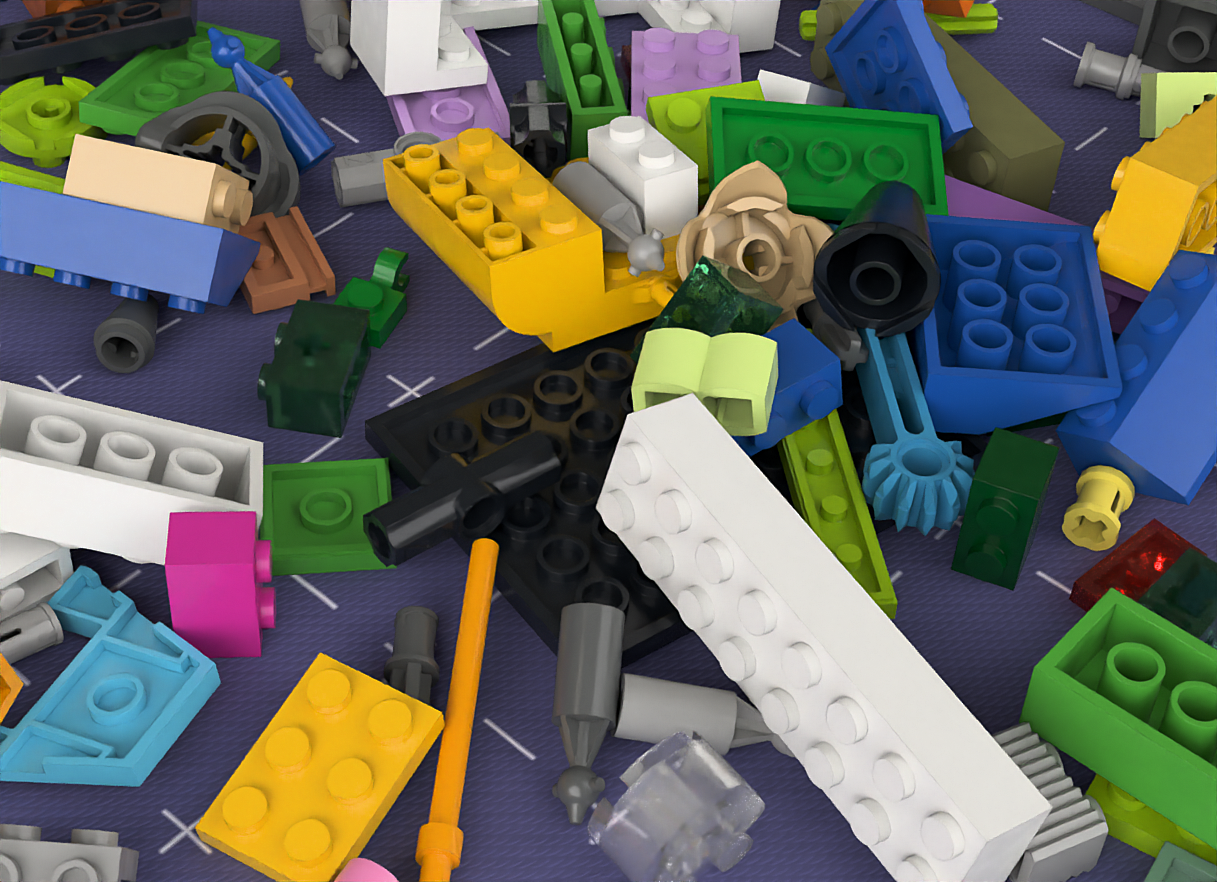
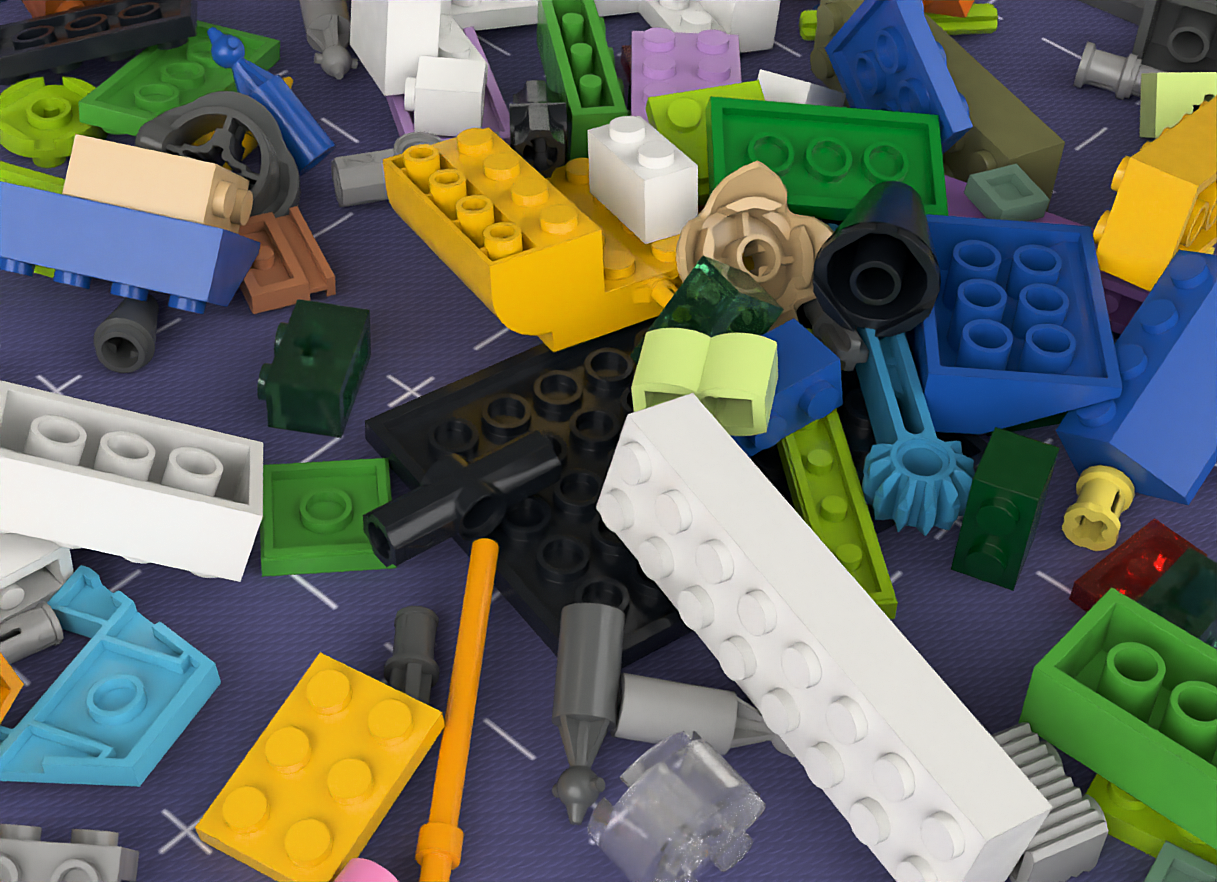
dark pink brick [165,511,276,658] -> none
green plate [325,247,410,349] -> none
light grey wheel [552,161,665,277] -> none
none -> white brick [404,56,486,137]
none -> sand green plate [964,164,1050,222]

